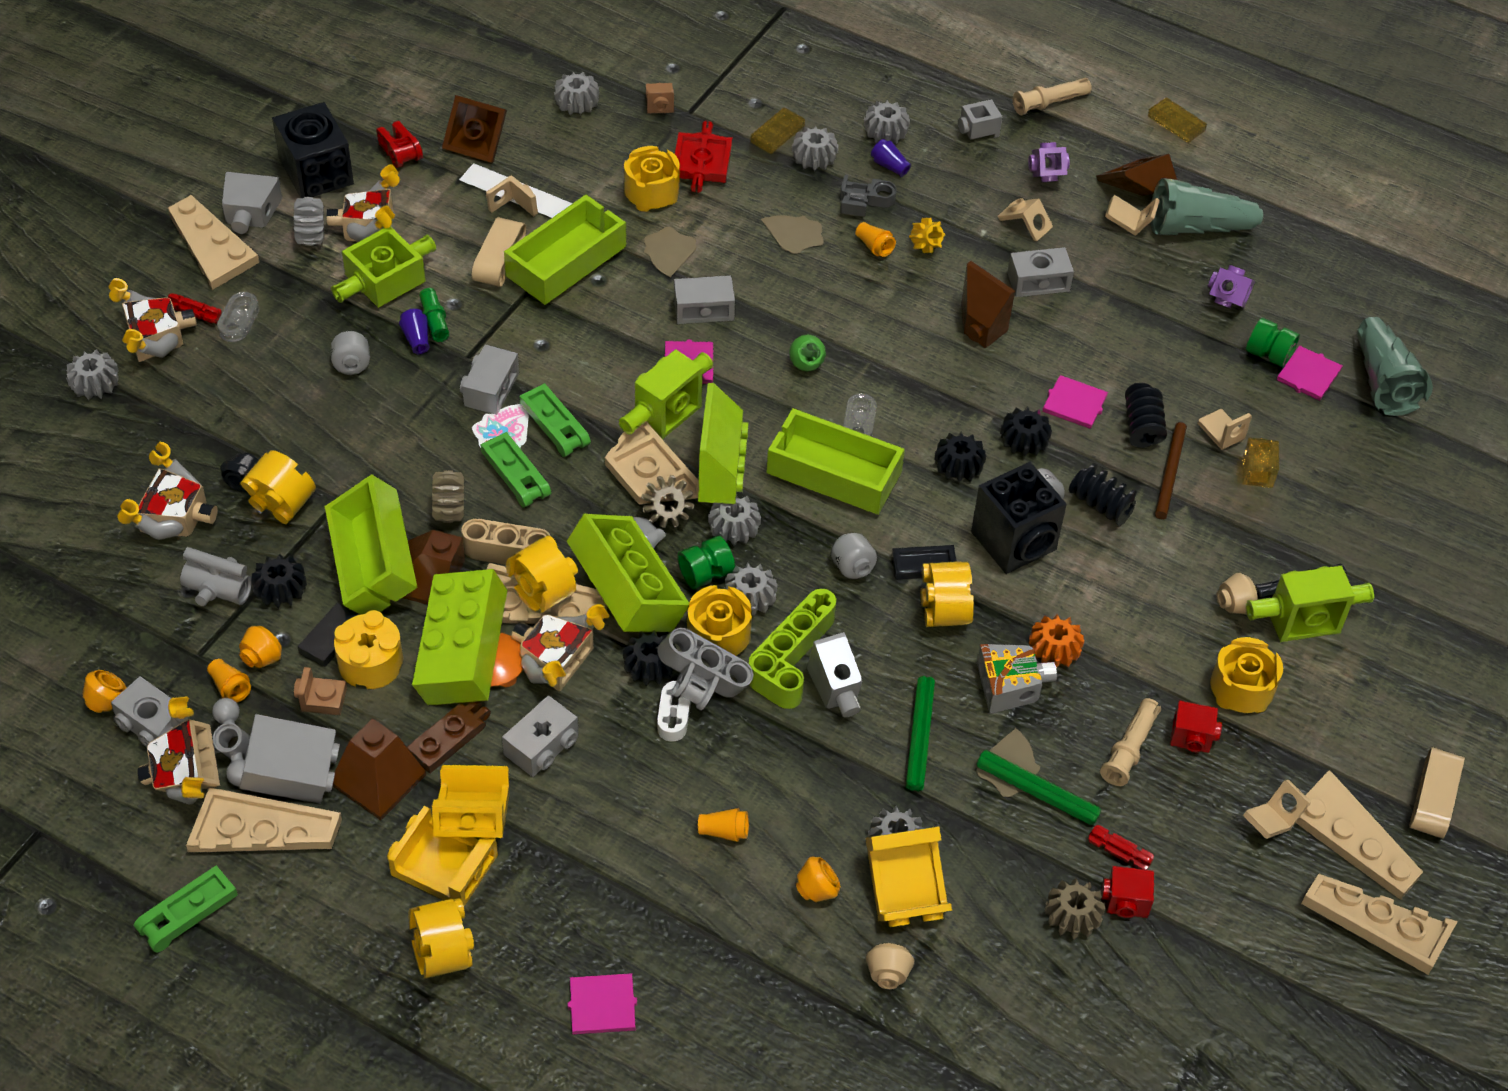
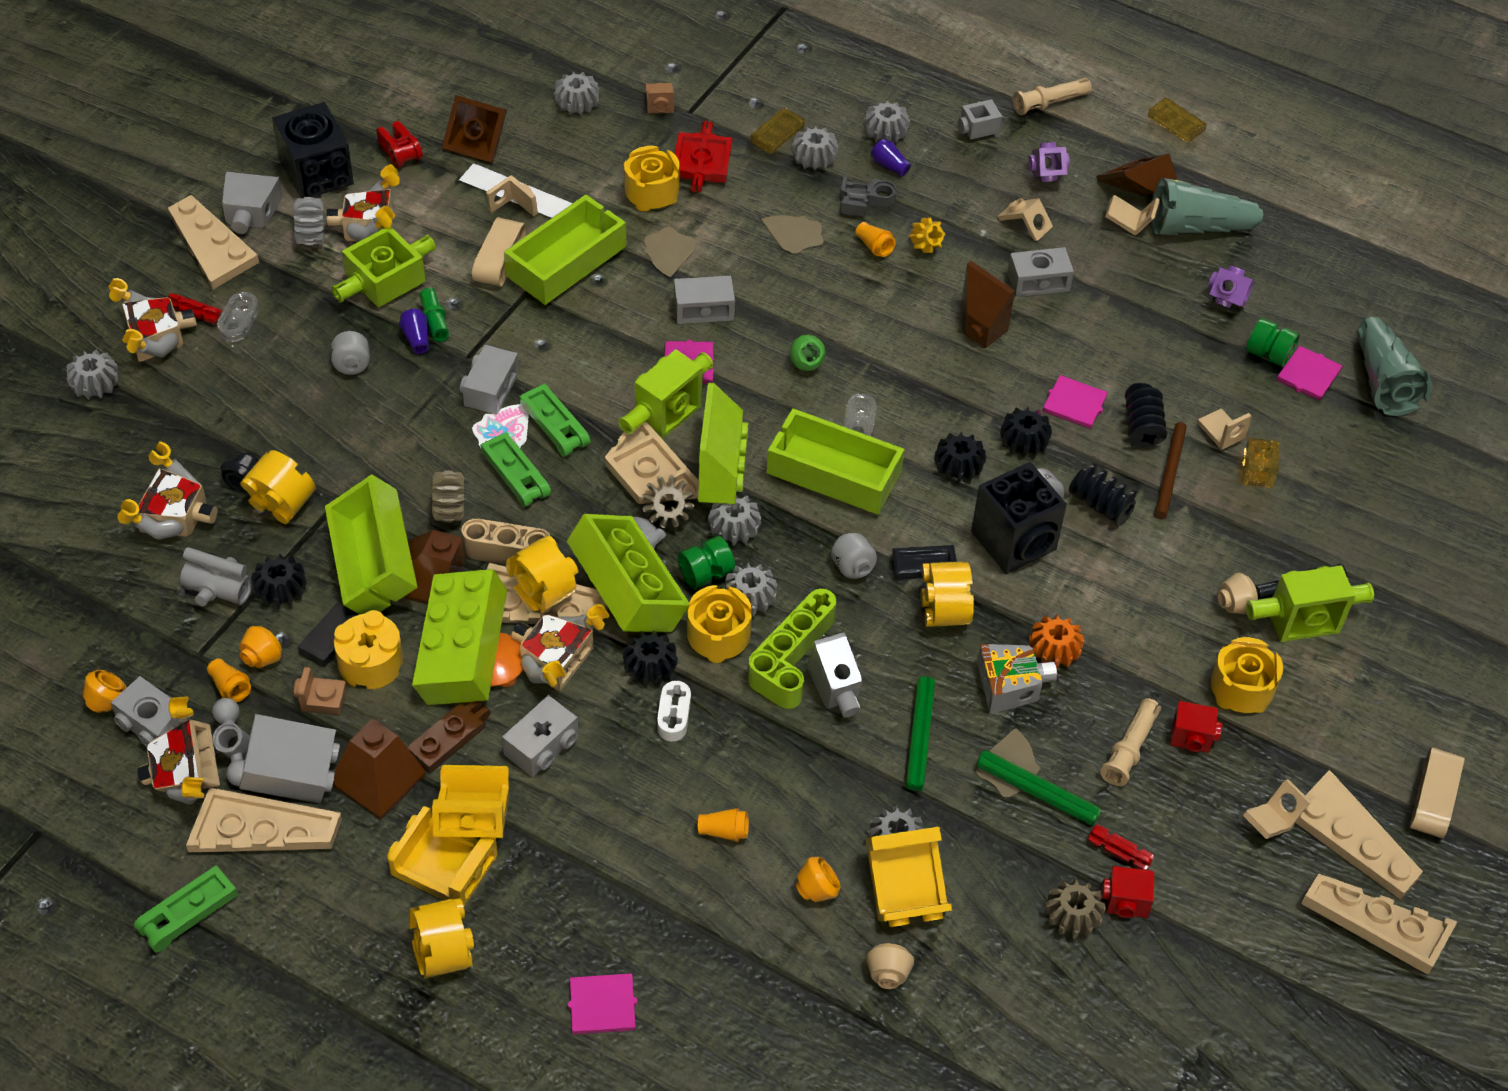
light grey beam [658,628,753,710] -> none

